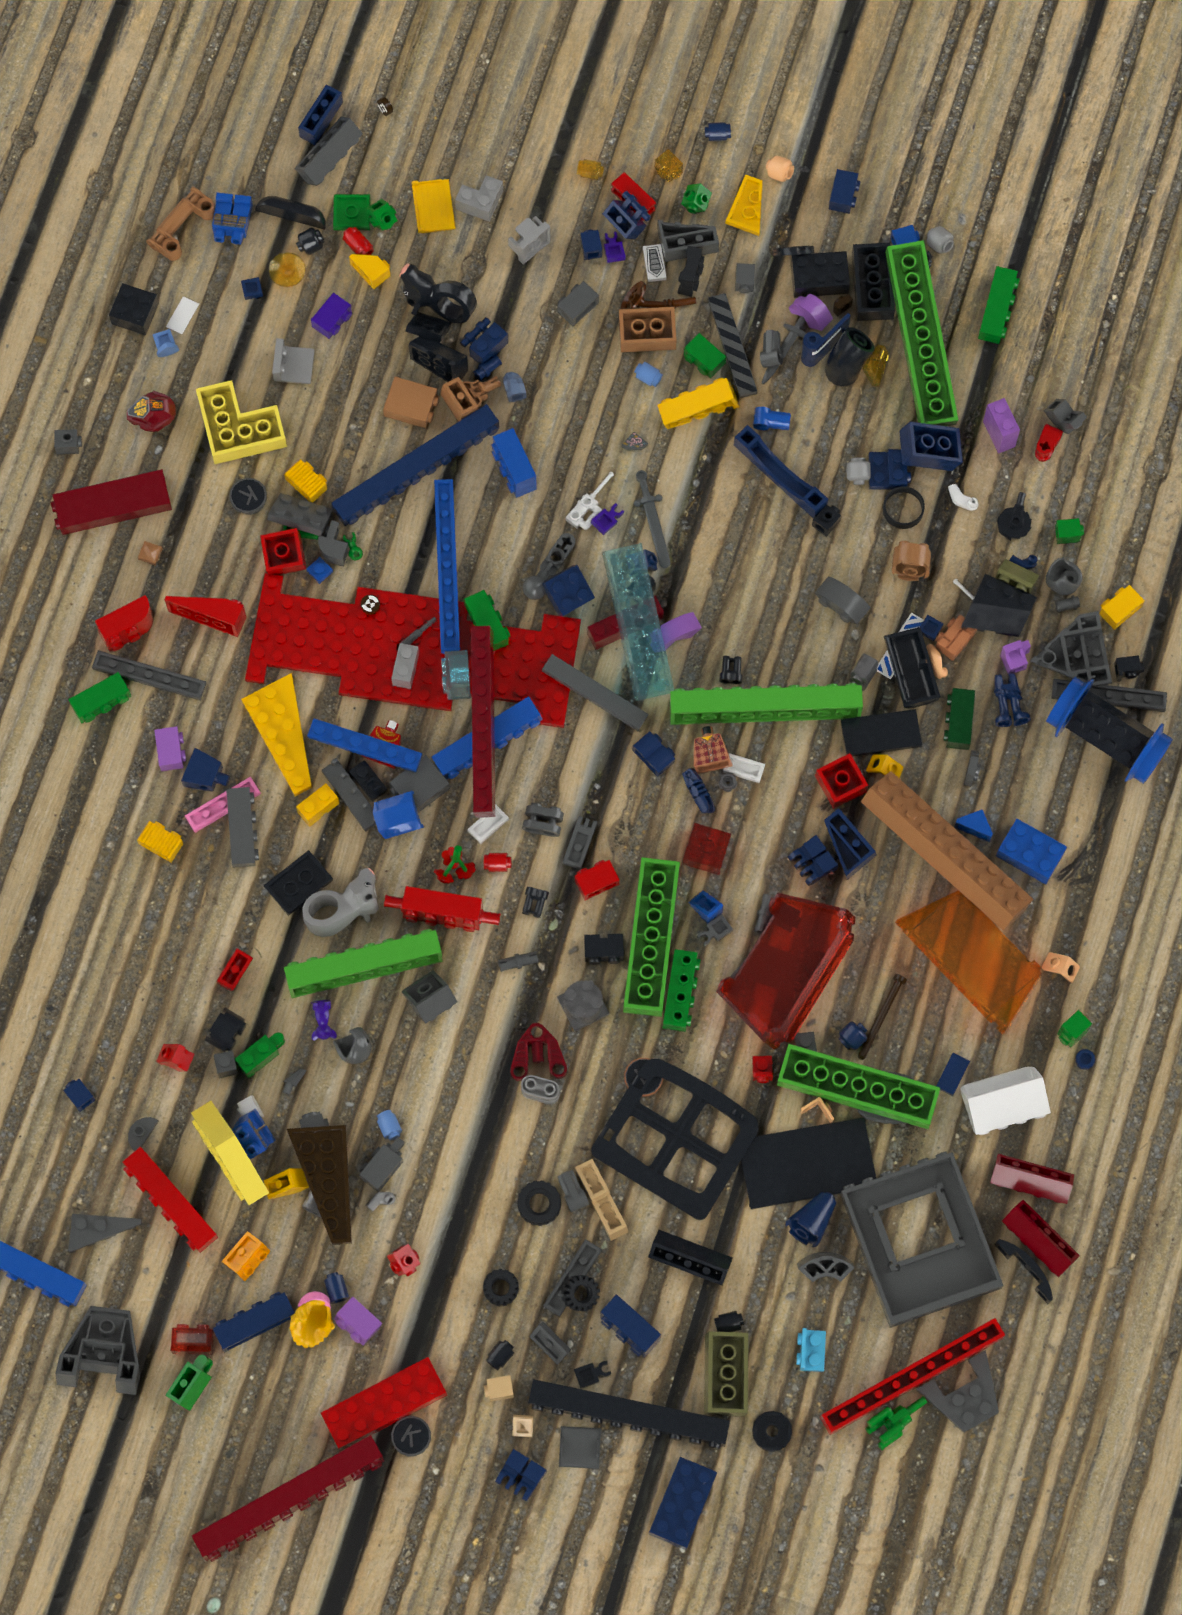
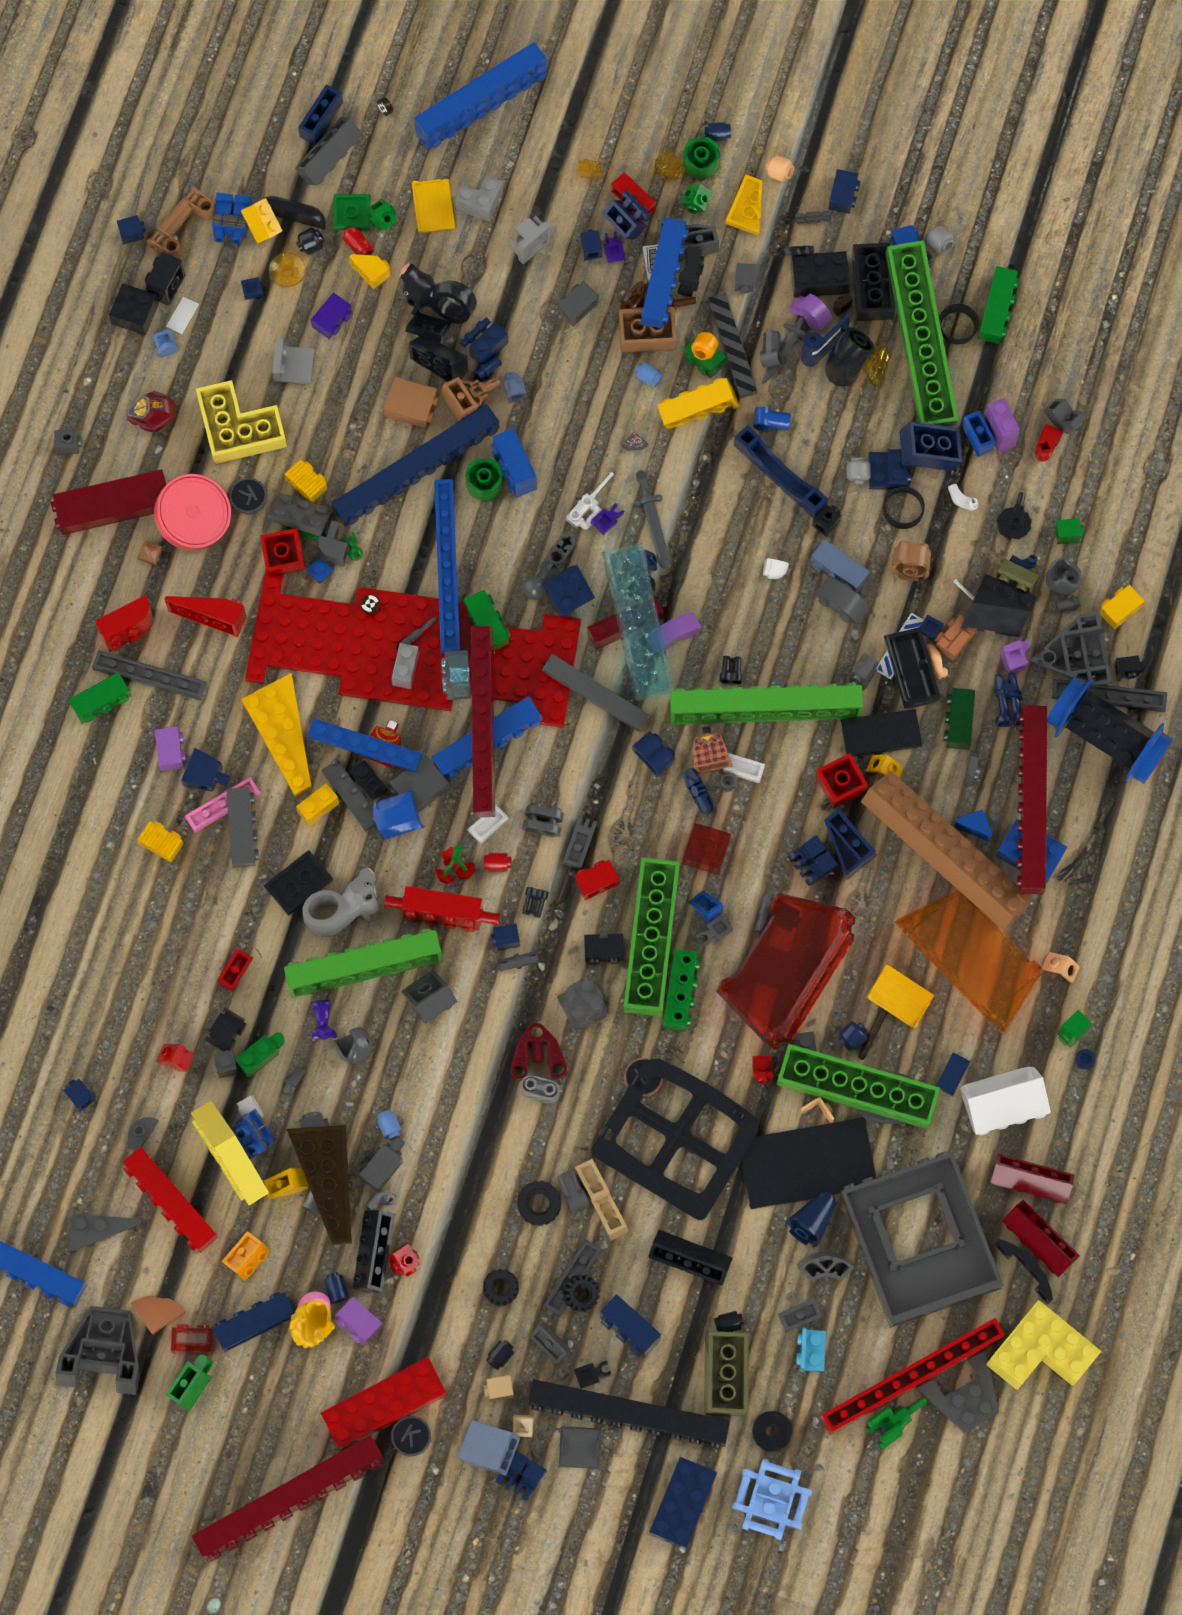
none -> dark blue brick [117,215,146,245]
none -> nougat brick [130,1296,186,1335]
none -> black brick [145,252,186,306]
none -> coral brick [154,474,231,551]
none -> yellow brick [241,198,282,244]
none -> black brick [352,1210,395,1293]
none -> blue brick [414,42,547,150]
none -> sand blue brick [457,1420,520,1476]
none -> green brick [465,458,503,502]
none -> dark blue brick [490,923,520,951]
none -> blue brick [641,217,689,329]
none -> green brick [683,137,720,181]
none -> light orange head [691,332,718,360]
none -> light blue brick [731,1458,812,1541]
none -> white piece [763,558,789,579]
none -> dark grey plate [778,1298,823,1333]
none -> dark grey axle [795,211,831,224]
none -> sand blue brick [810,539,870,593]
none -> yellow piece [866,964,935,1029]
none -> black tyre [939,304,979,345]
none -> blue brick [962,411,996,457]
none -> light yellow brick [986,1300,1101,1390]
none -> dark red brick [1017,705,1047,895]

